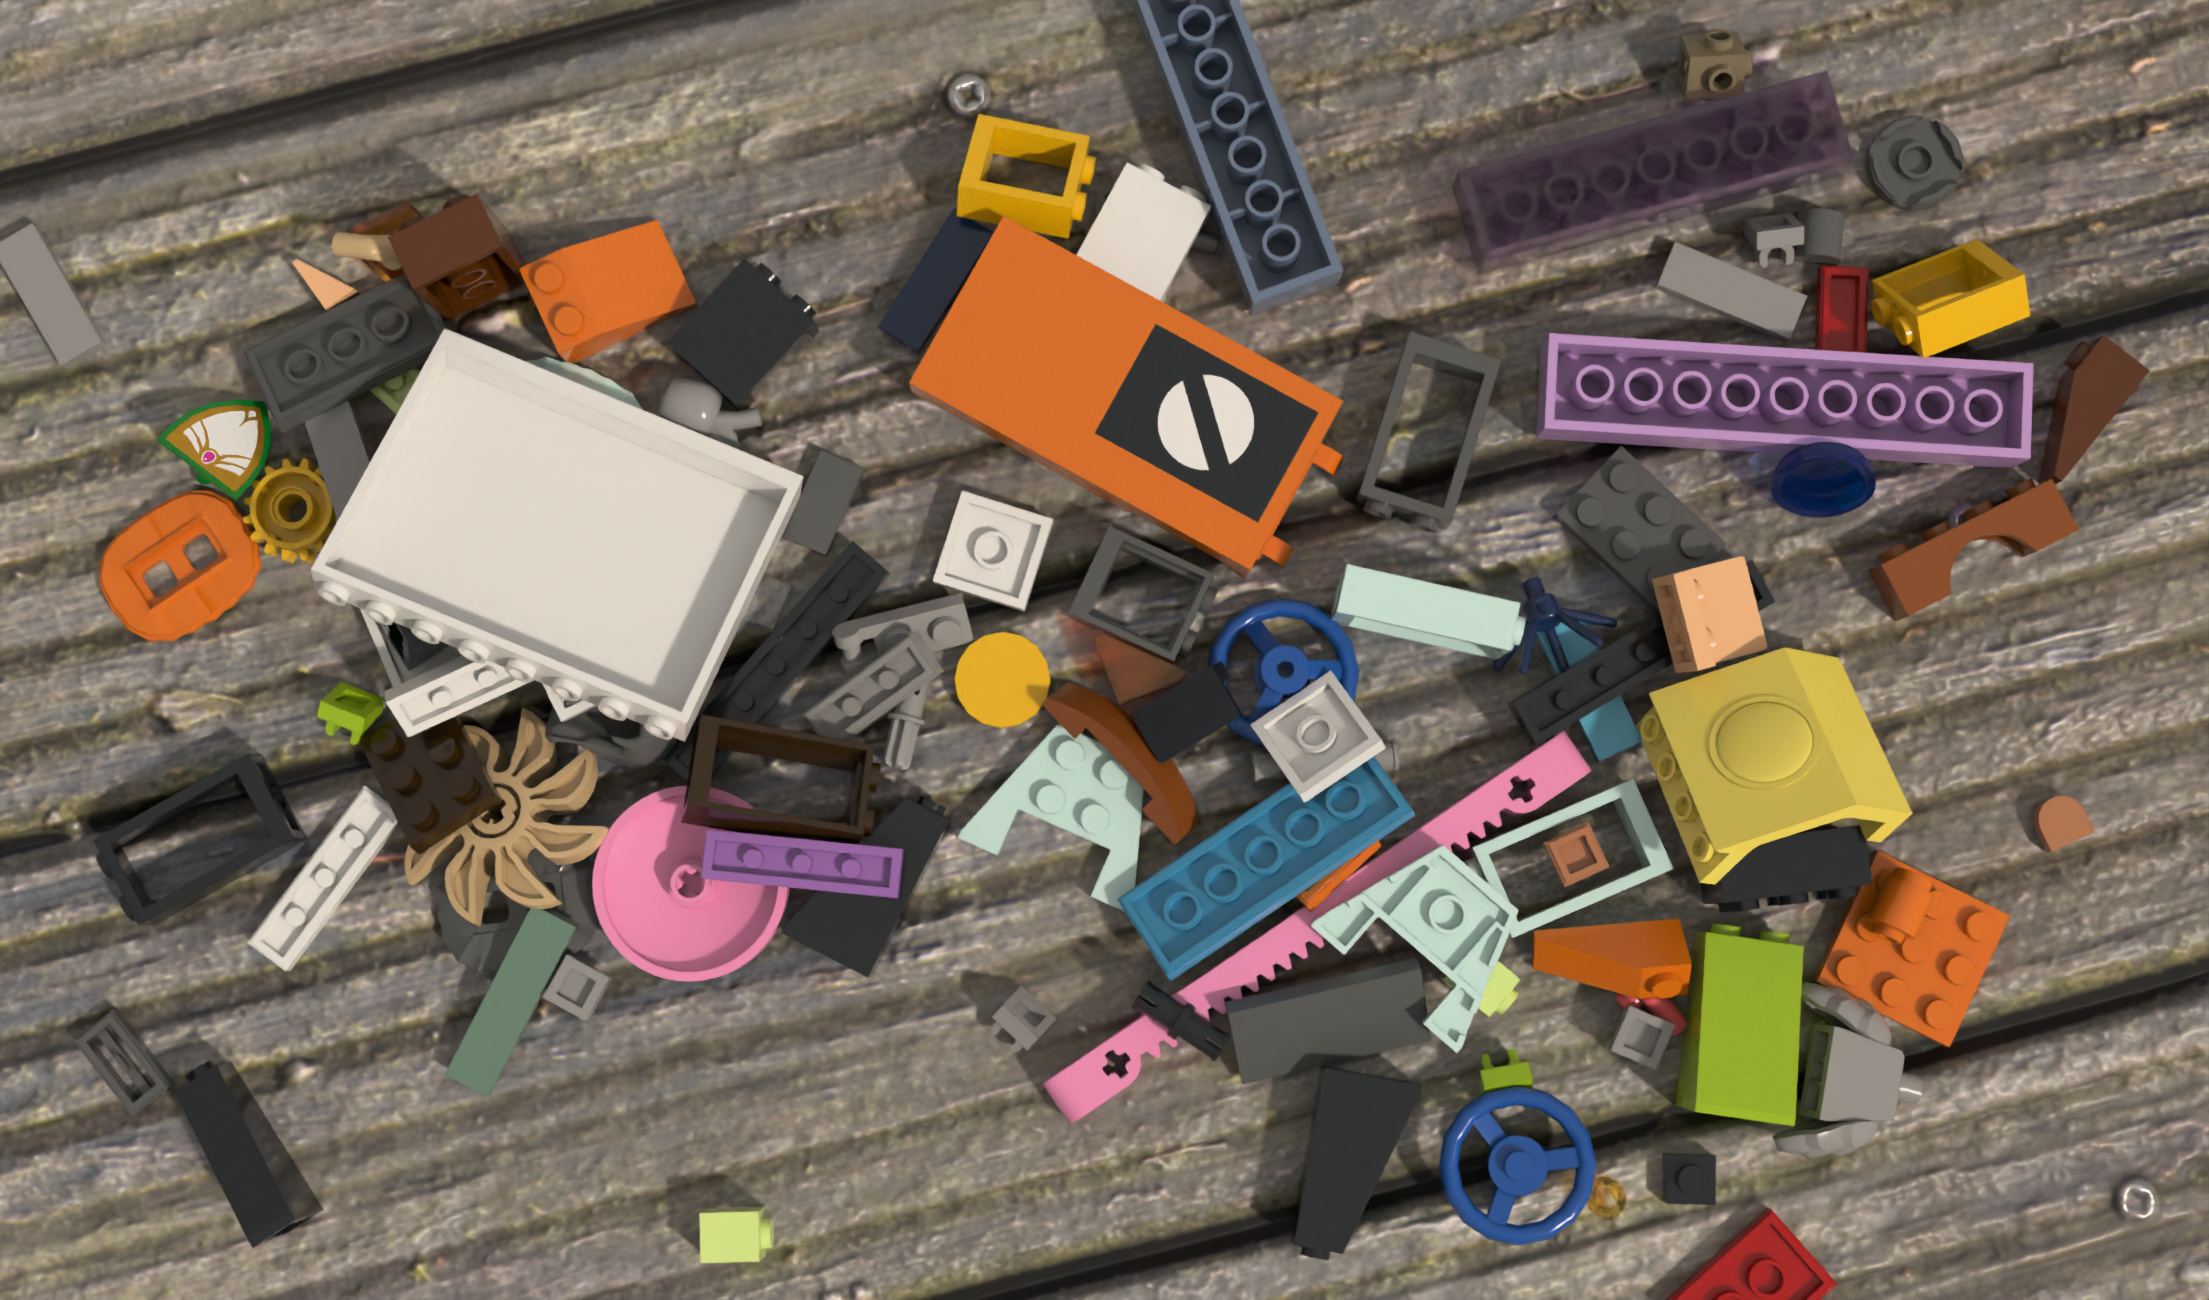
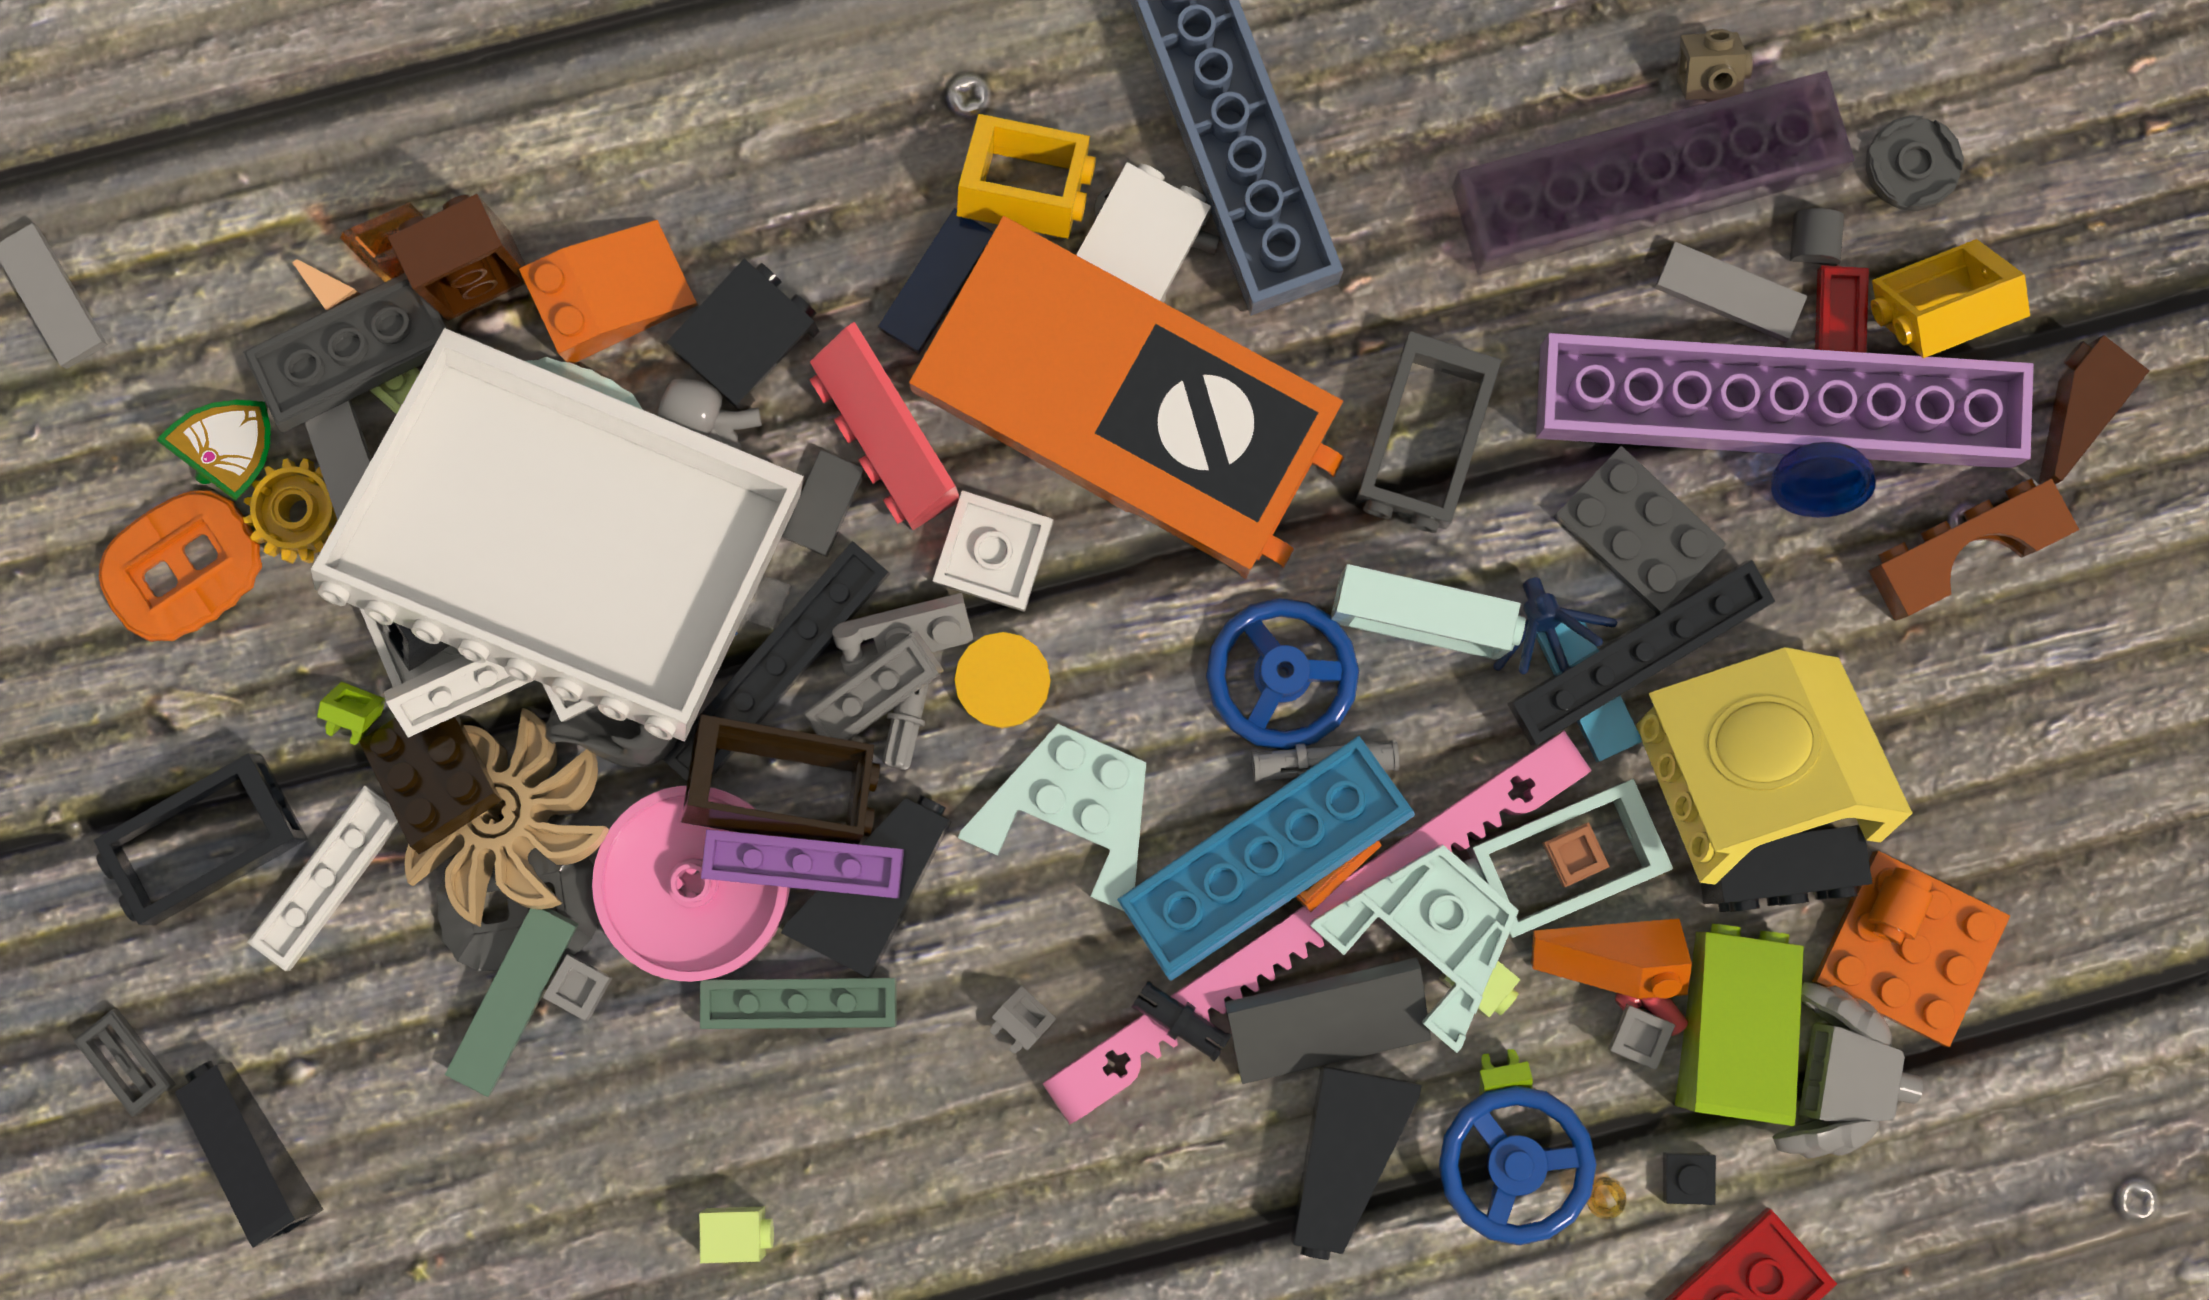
tan arm [332,232,402,270] -> none
dark orange slope [1042,682,1200,845] -> none
dark grey window [1068,526,1218,666] -> none
clear orange slope [1094,632,1187,707] -> none
black panel [1130,661,1241,763] -> none
white plate [1250,671,1386,803] -> none
light nougat bracket [1652,556,1767,673] -> none
light grey tile [1744,213,1804,268] -> none
nougat tile [2033,796,2095,852] -> none
none -> sand green plate [700,978,897,1029]
none -> coral slope [809,322,960,531]

